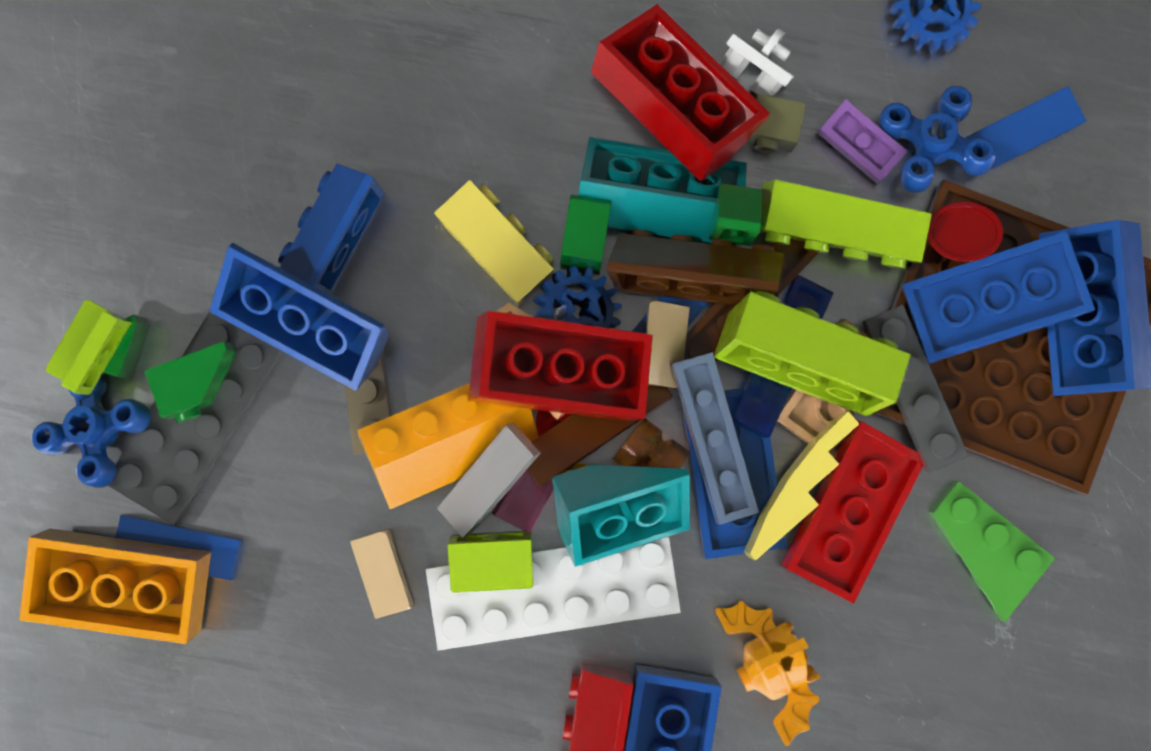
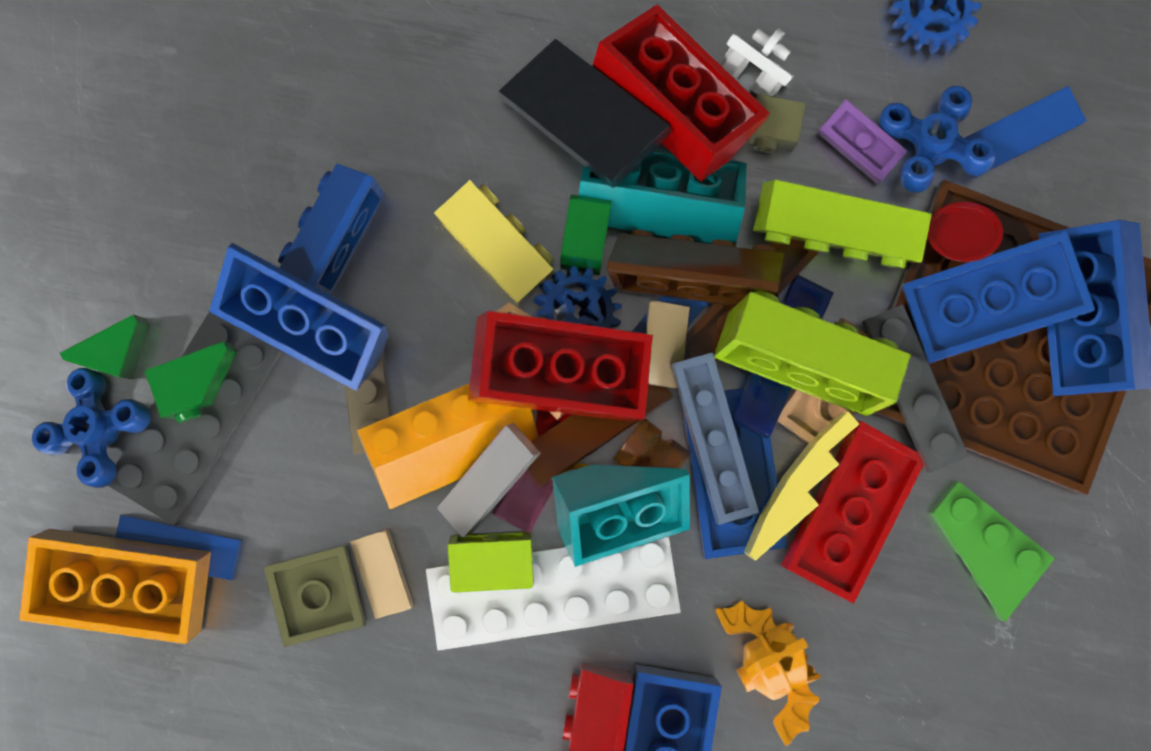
lime panel [45,299,131,395] -> none
green slope [709,183,762,246] -> none
none -> olive plate [264,545,366,647]
none -> black tile [499,38,671,189]

